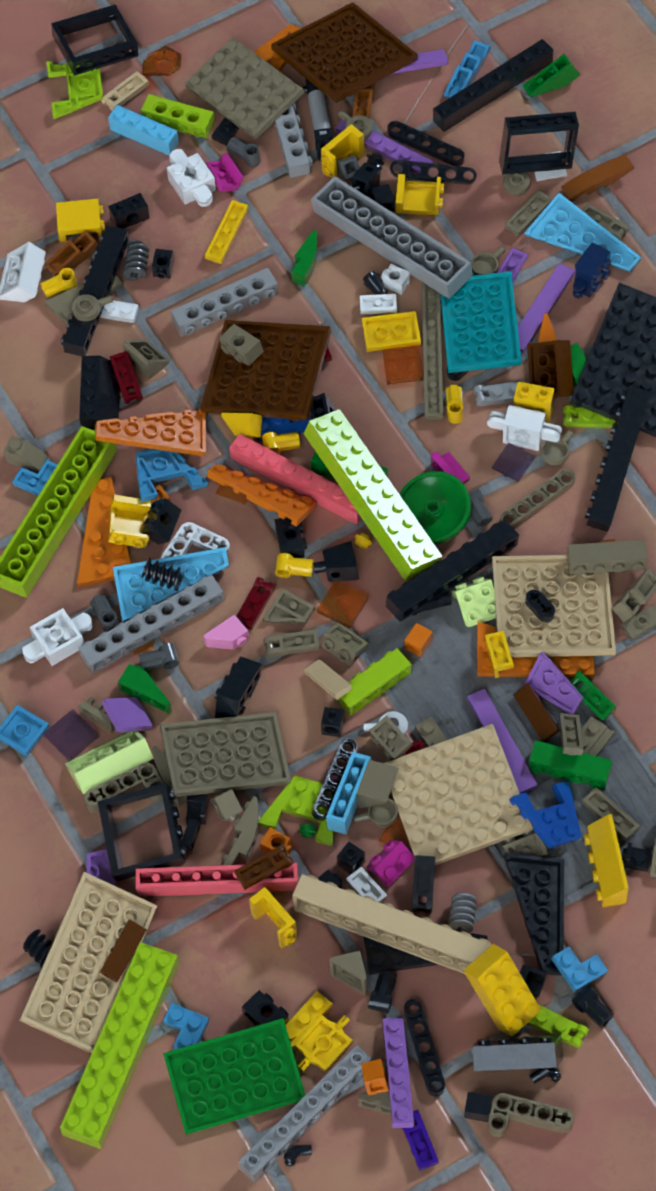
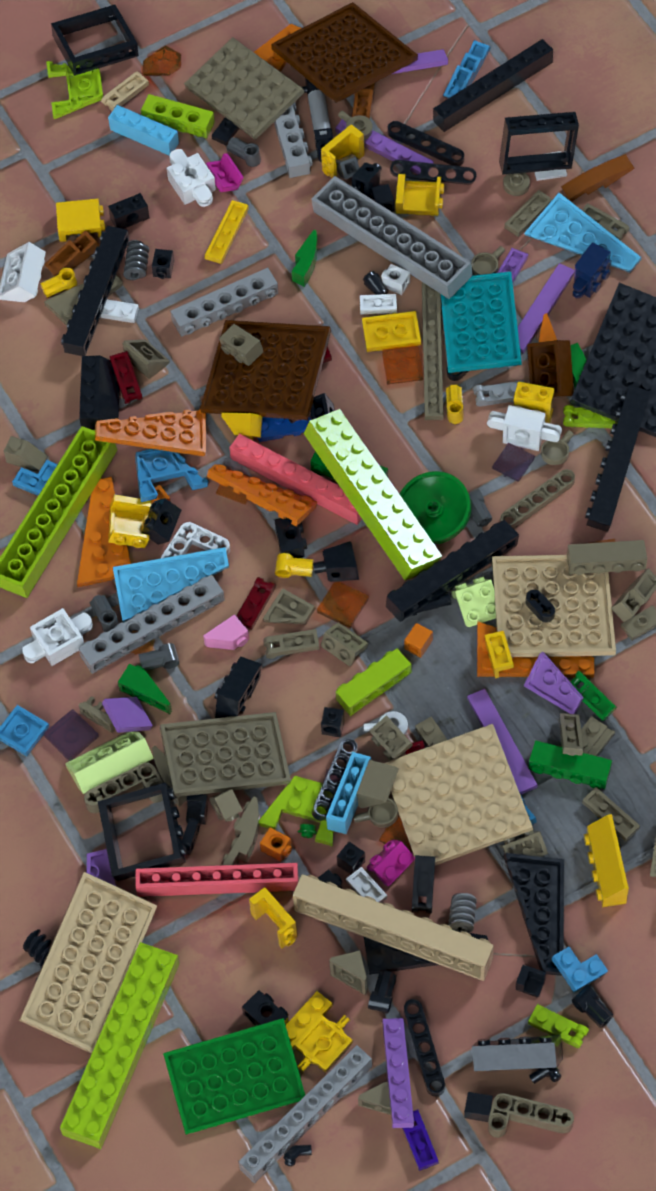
dark tan piece [72,295,113,322] -> none
reddish brown tile [99,919,147,983] -> none
black piece [142,558,184,591] -> none
dark azure plate [163,1003,210,1050] -> none
reddish brown plate [234,845,294,890] -> none
yellow piece [262,432,300,454] -> none
tan tile [304,659,352,700] -> none
yellow plate [354,533,372,549] -> none
orange brick [361,1059,389,1096] -> none
black plate [366,153,384,166] -> none
dark pink panel [431,451,470,484] -> none
yellow brick [463,944,541,1037] -> none
blue wing [509,781,582,849] -> none
reddish brown tile [513,683,560,742] -> none
green slope [522,54,580,98] -> none
black bracket [622,842,651,872] -> none

